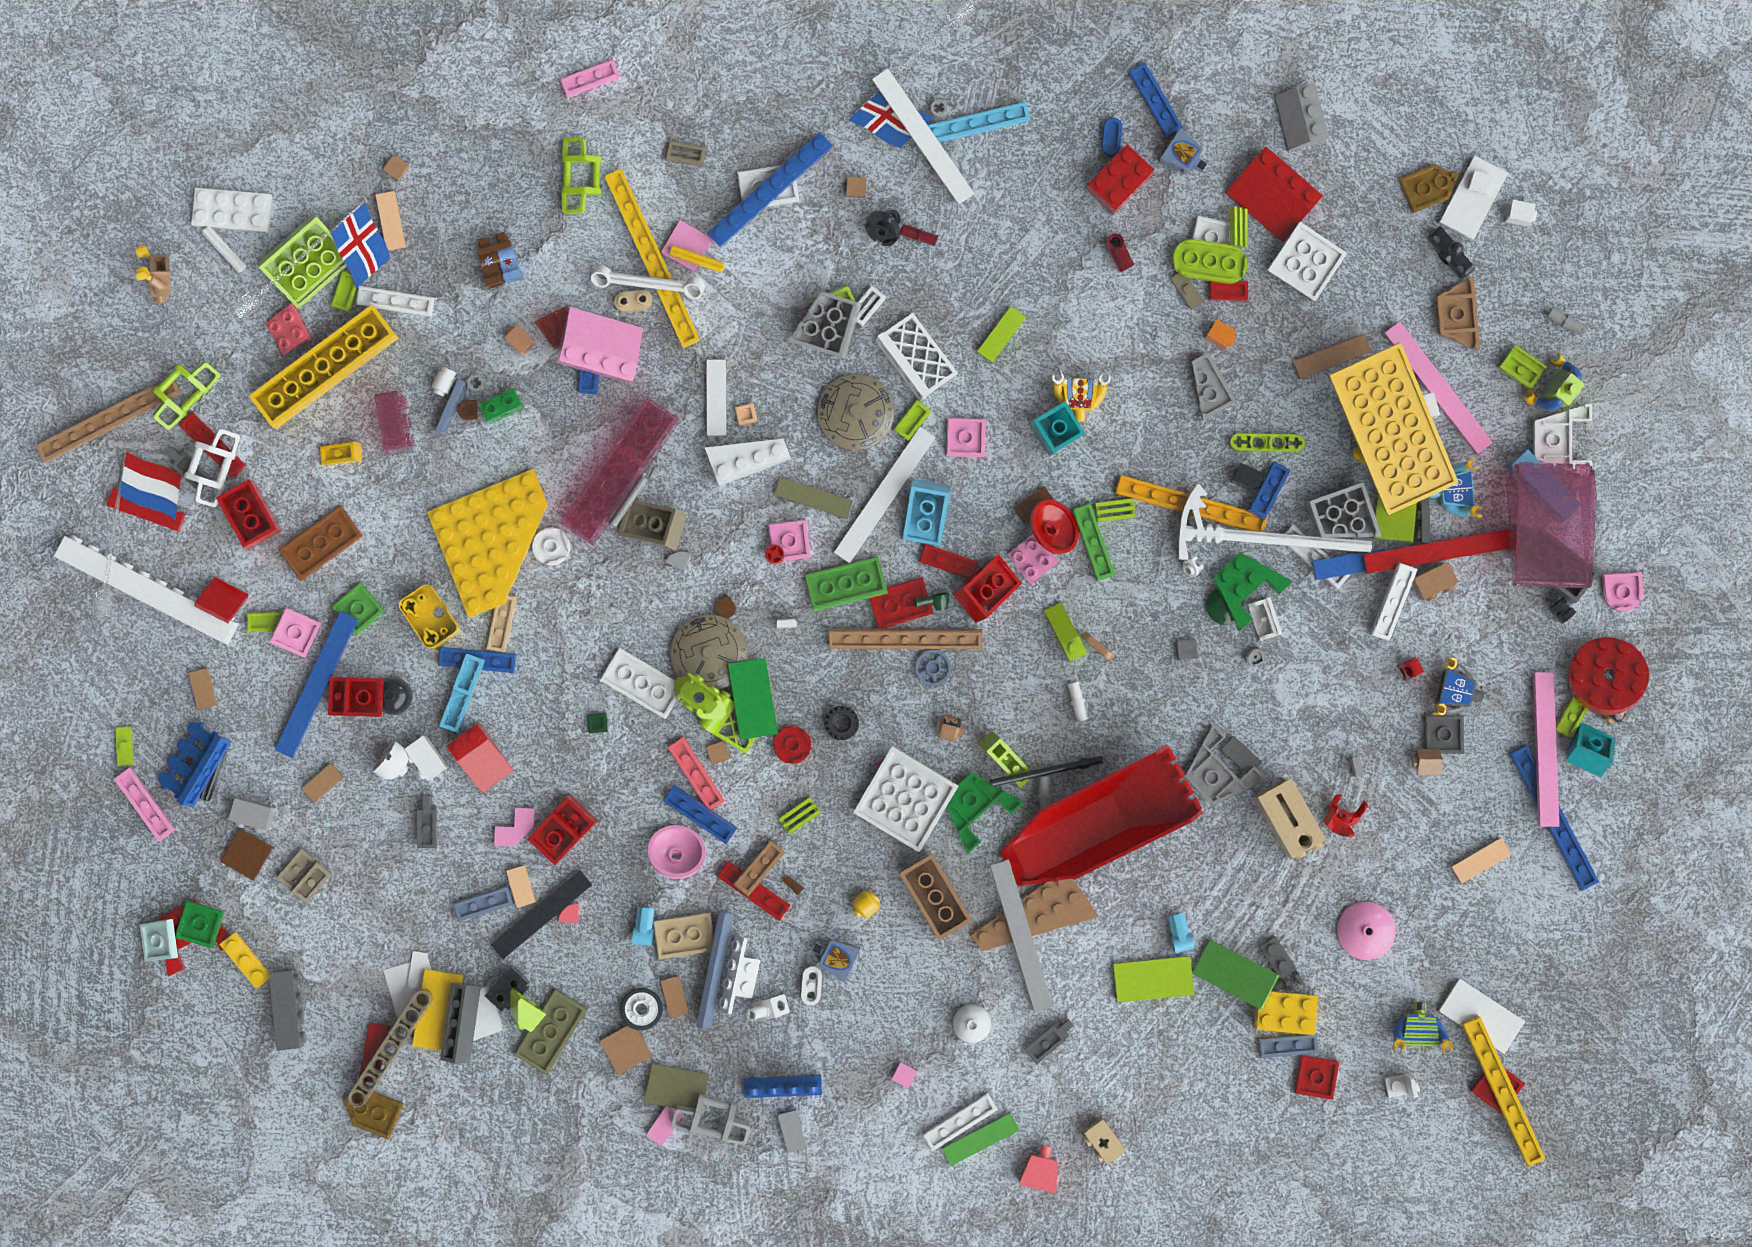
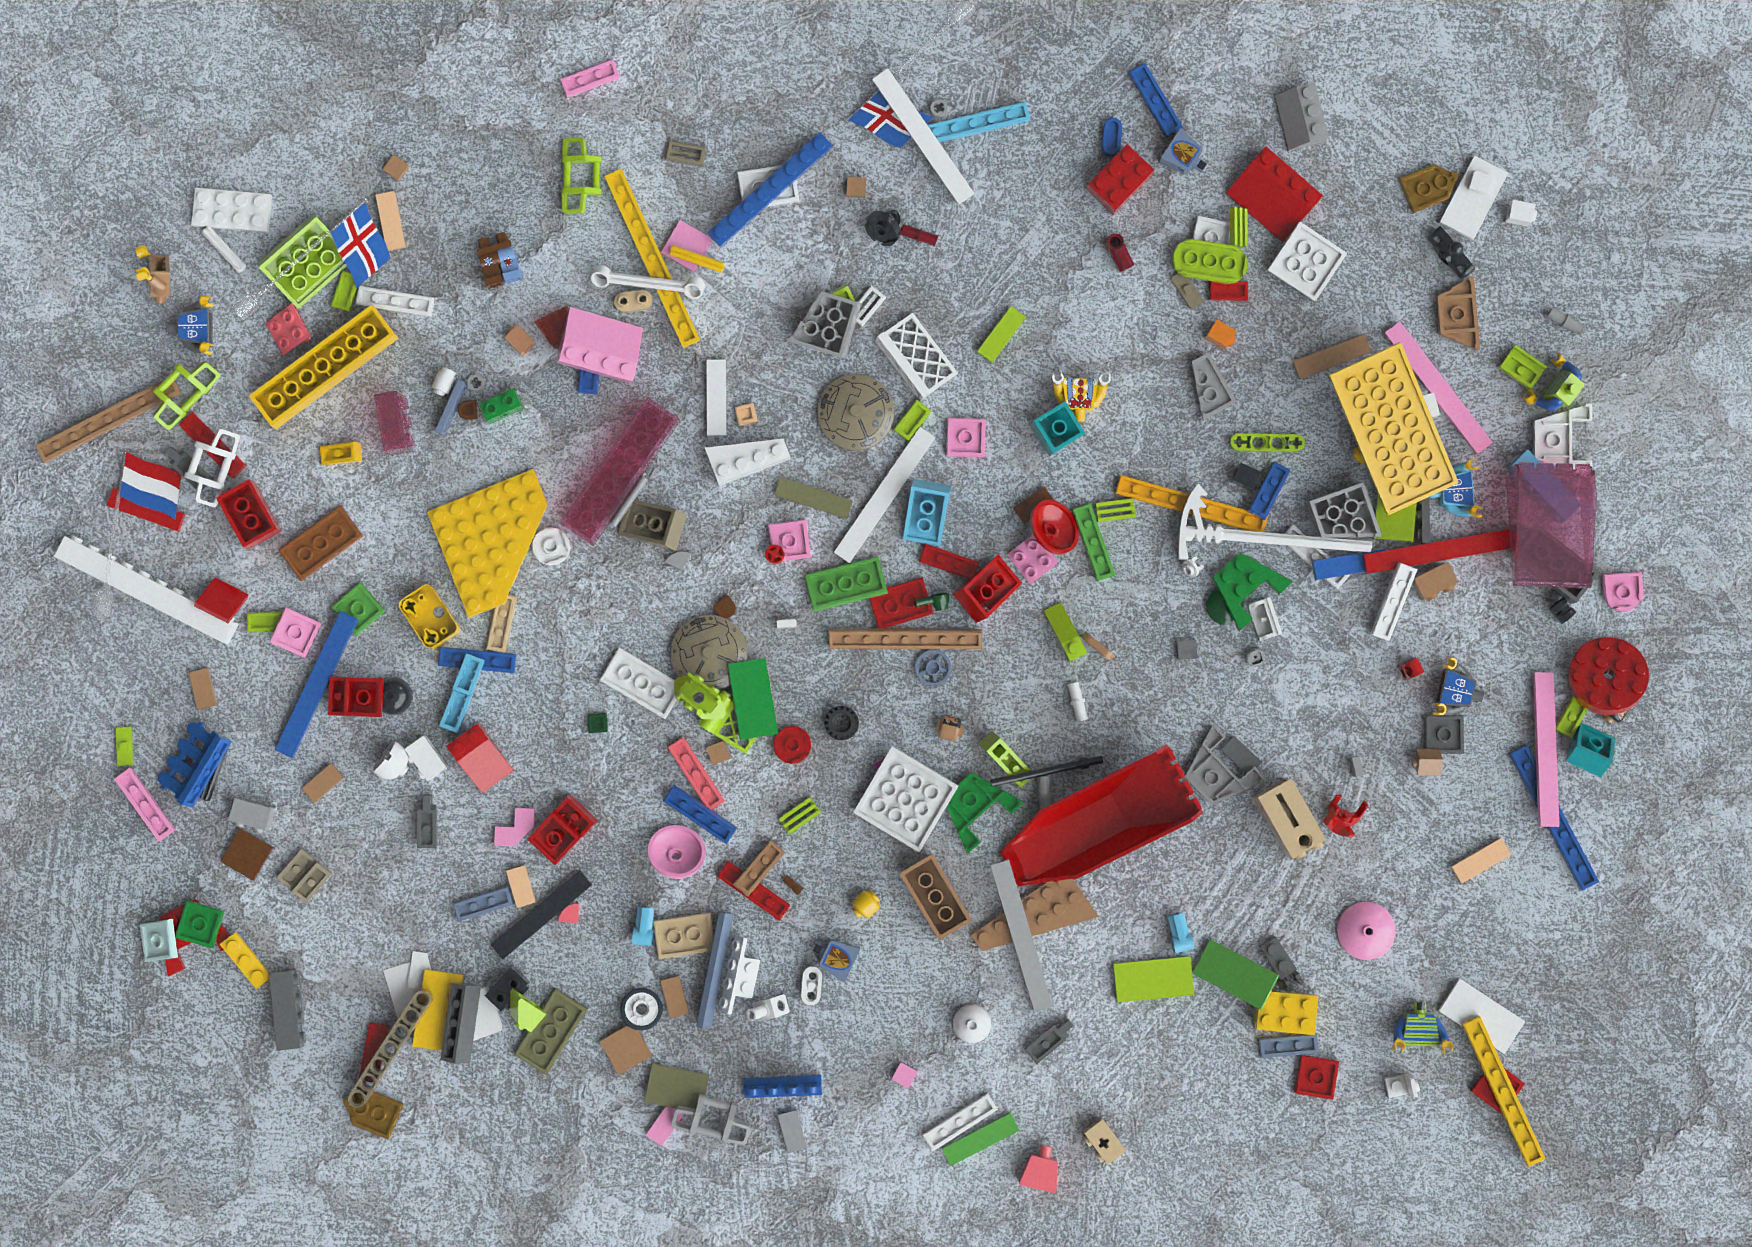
none -> torso [167,295,213,355]

